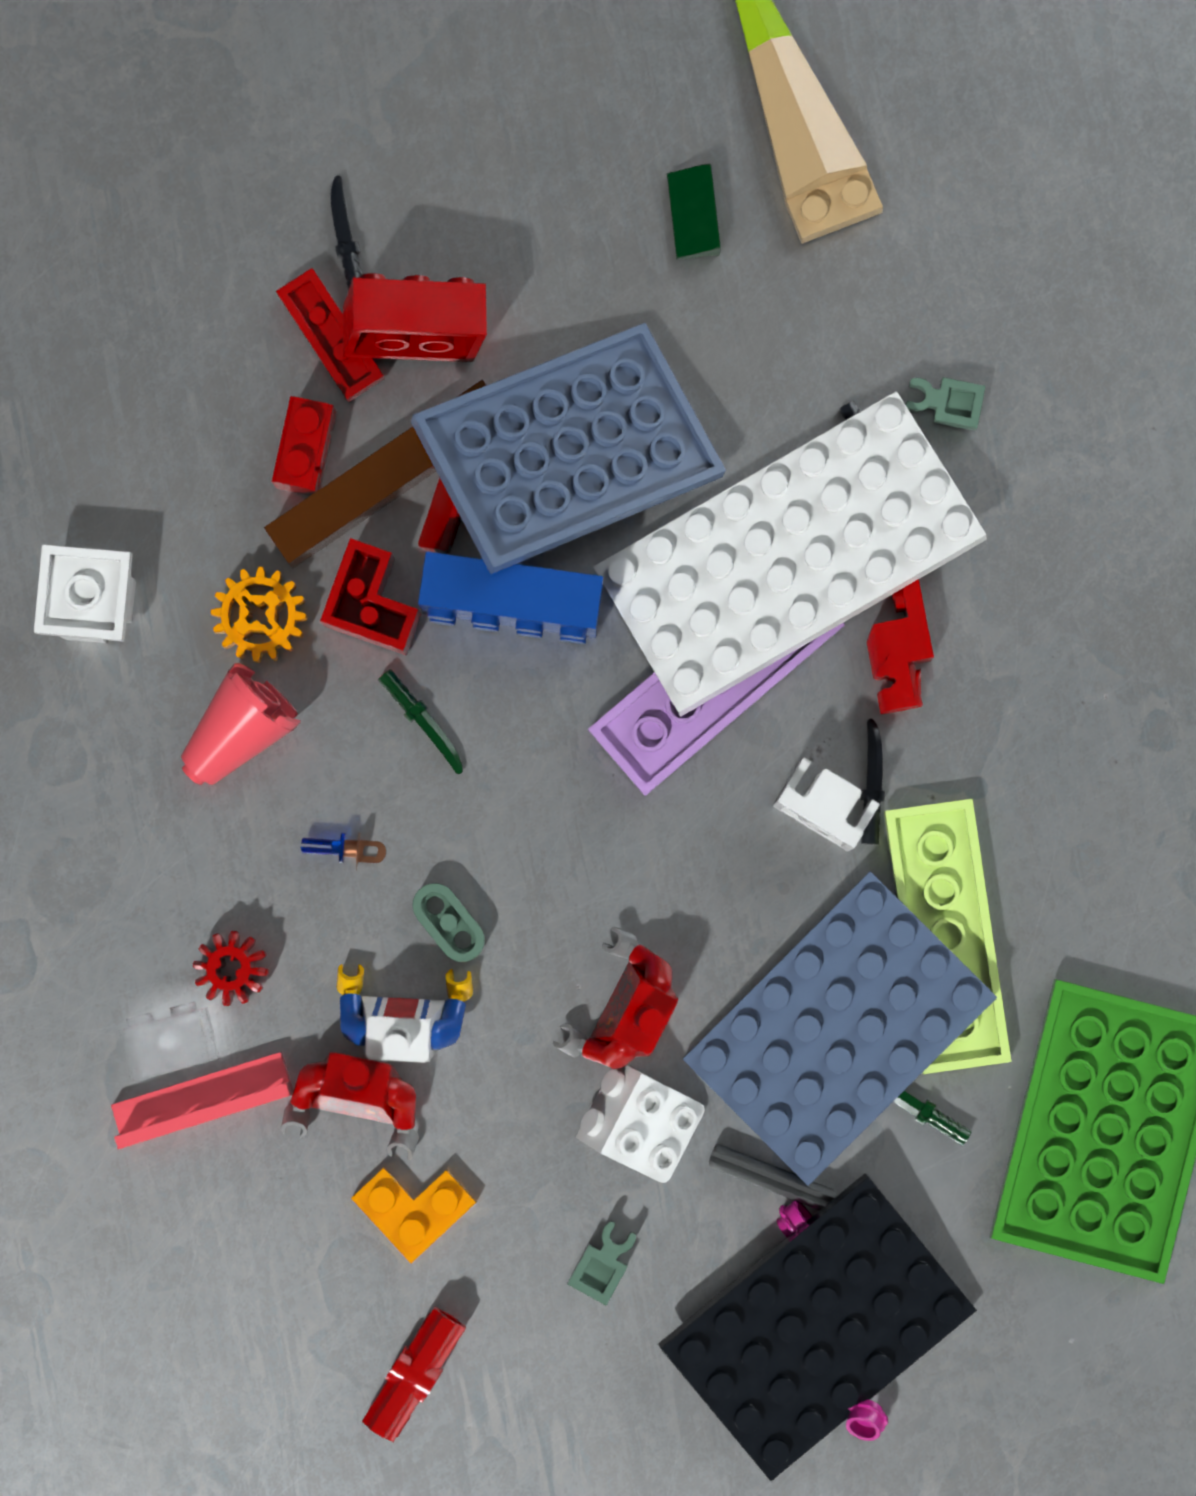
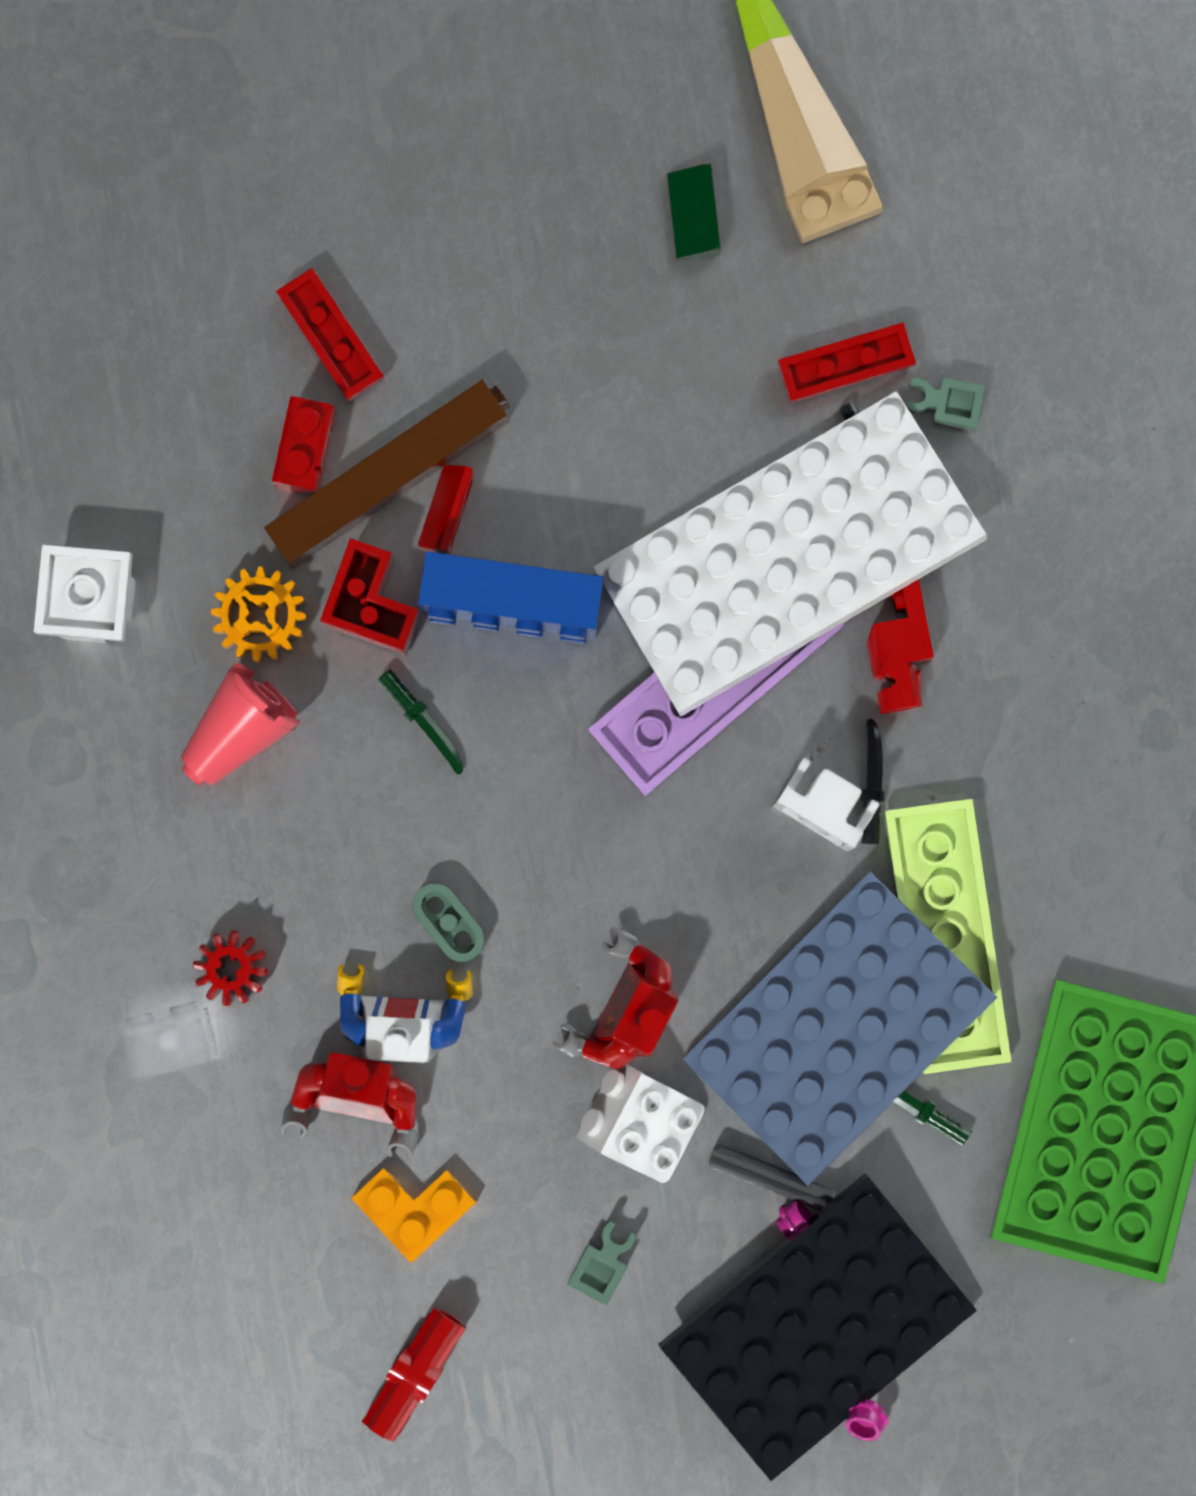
coral fence [111,1052,294,1149] -> none
piece [300,832,386,871] -> none
black piece [331,175,362,290] -> none
red brick [343,273,487,362] -> none
sand blue plate [411,323,726,574] -> none
none -> red plate [777,322,916,404]

